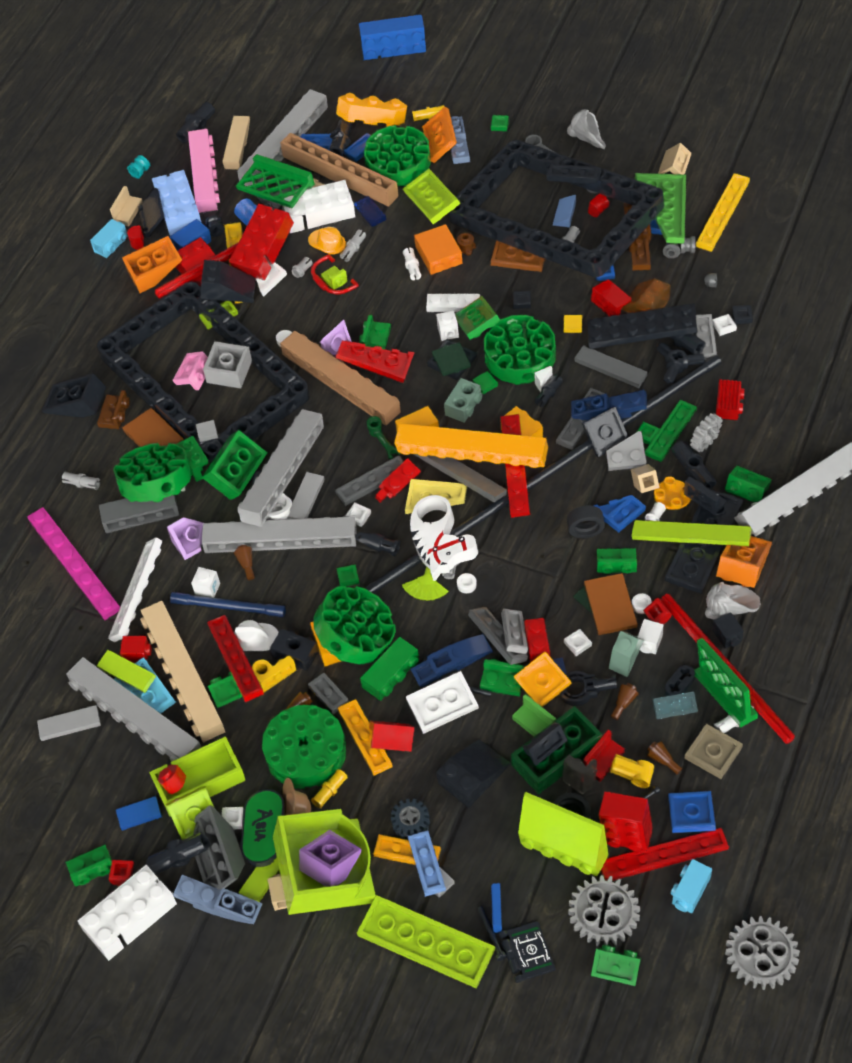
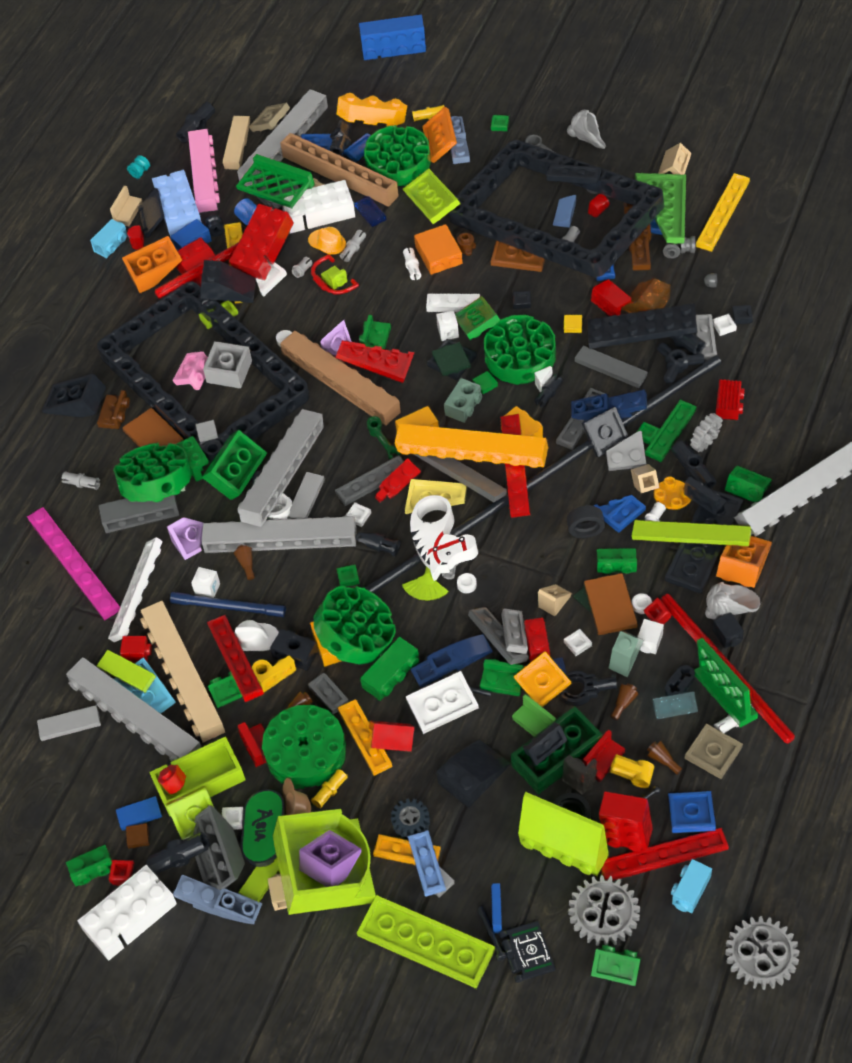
none -> reddish brown tile [126,823,149,849]
none -> red panel [238,722,266,767]
none -> dark tan plate [249,103,290,132]
none -> tan slope [538,584,572,616]

